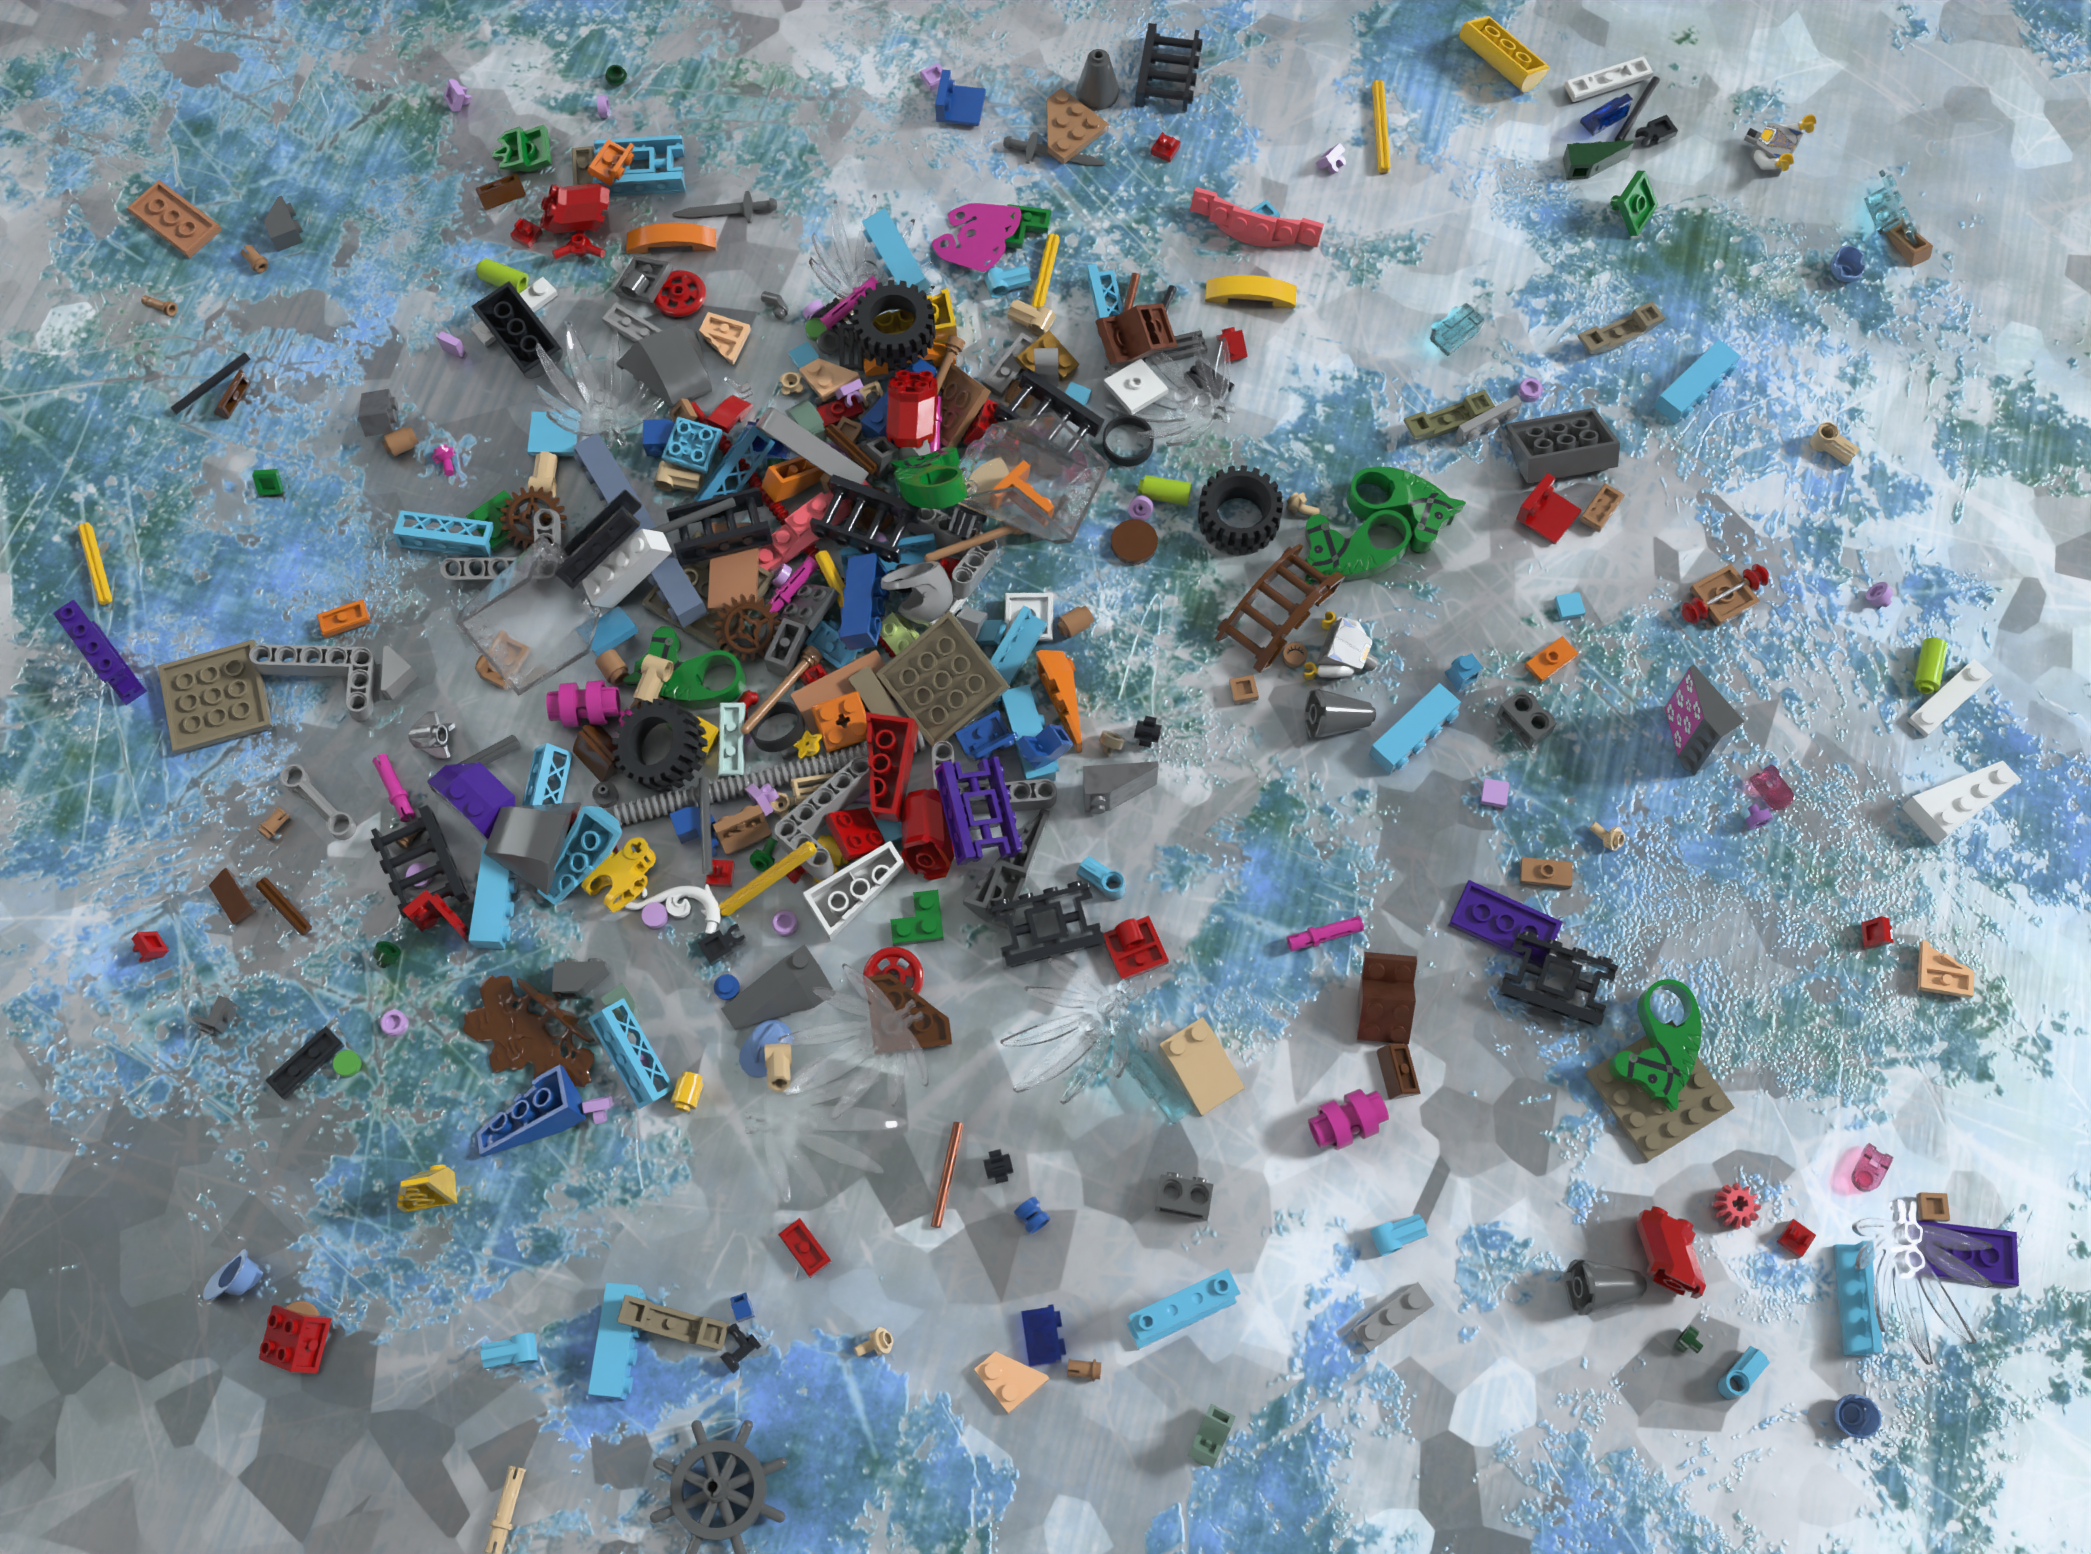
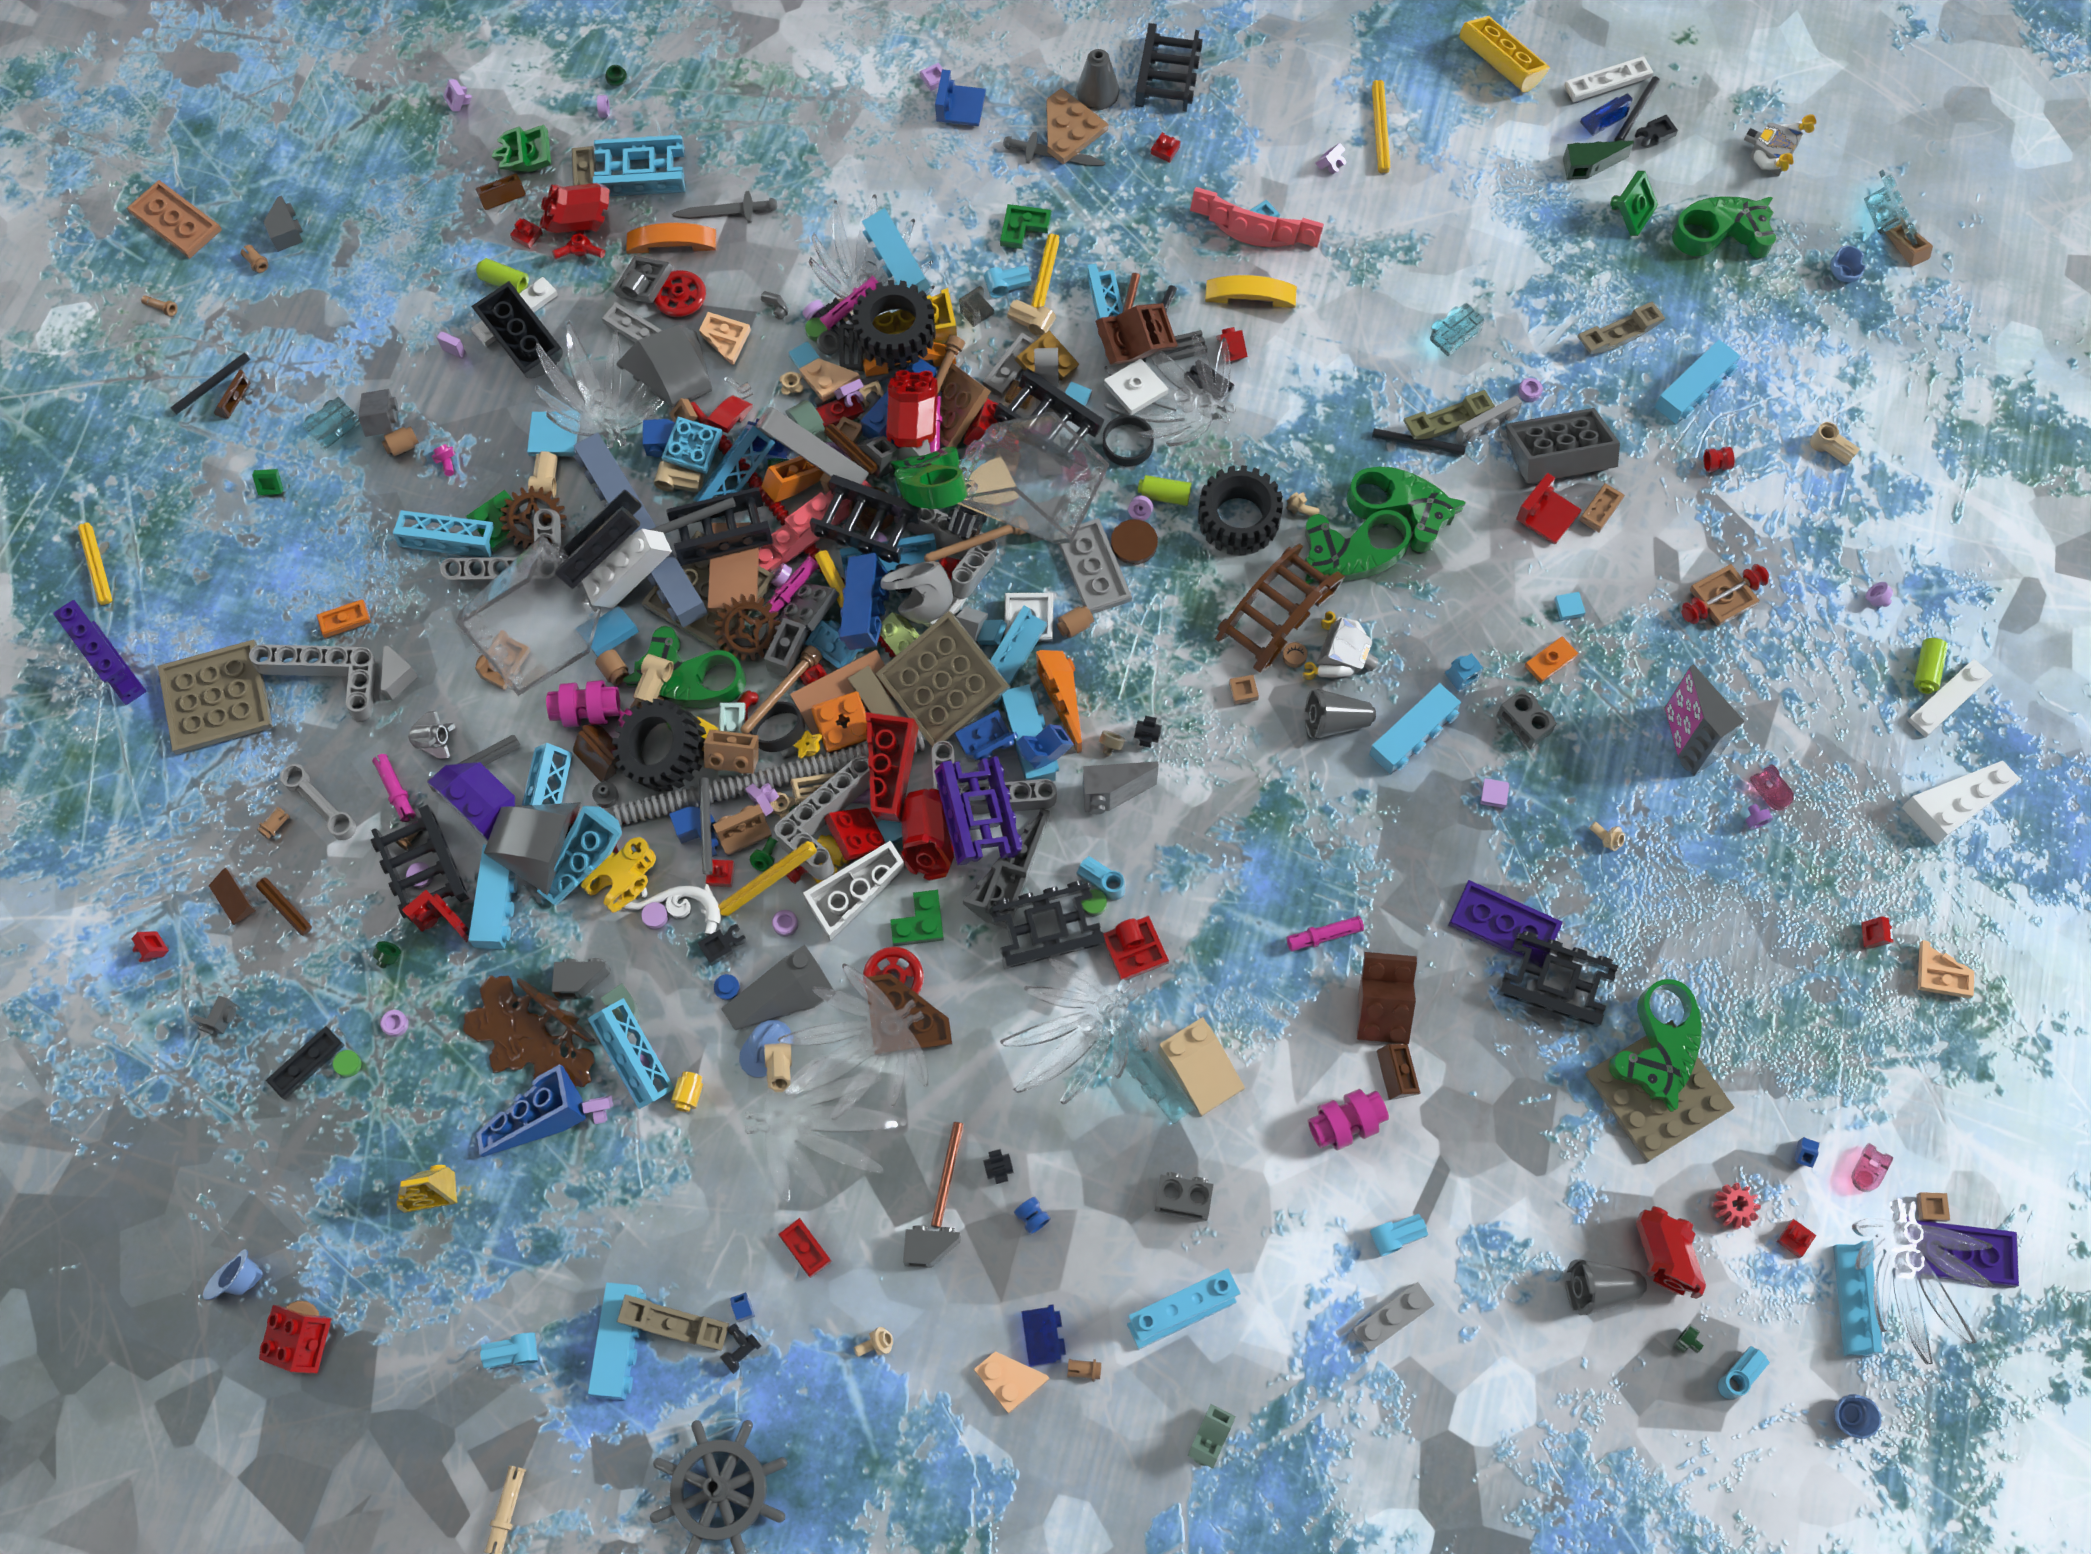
orange bracket [587,139,635,186] -> none
dark pink piece [932,203,1021,272] -> none
orange bracket [990,460,1054,524] -> none
medium nougat plate [1520,857,1573,889] -> none
none -> clear light blue brick [301,396,360,451]
none -> medium nougat brick [704,730,759,774]
none -> dark grey slope [903,1225,961,1268]
none -> clear smoke panel [959,286,994,327]
none -> light grey tile [1055,518,1132,614]
none -> bright green tile [1081,889,1107,916]
none -> black bar [1372,428,1466,455]
none -> green animal [1672,197,1776,258]
none -> red wheel [1703,446,1735,472]
none -> blue piece [1795,1137,1820,1168]

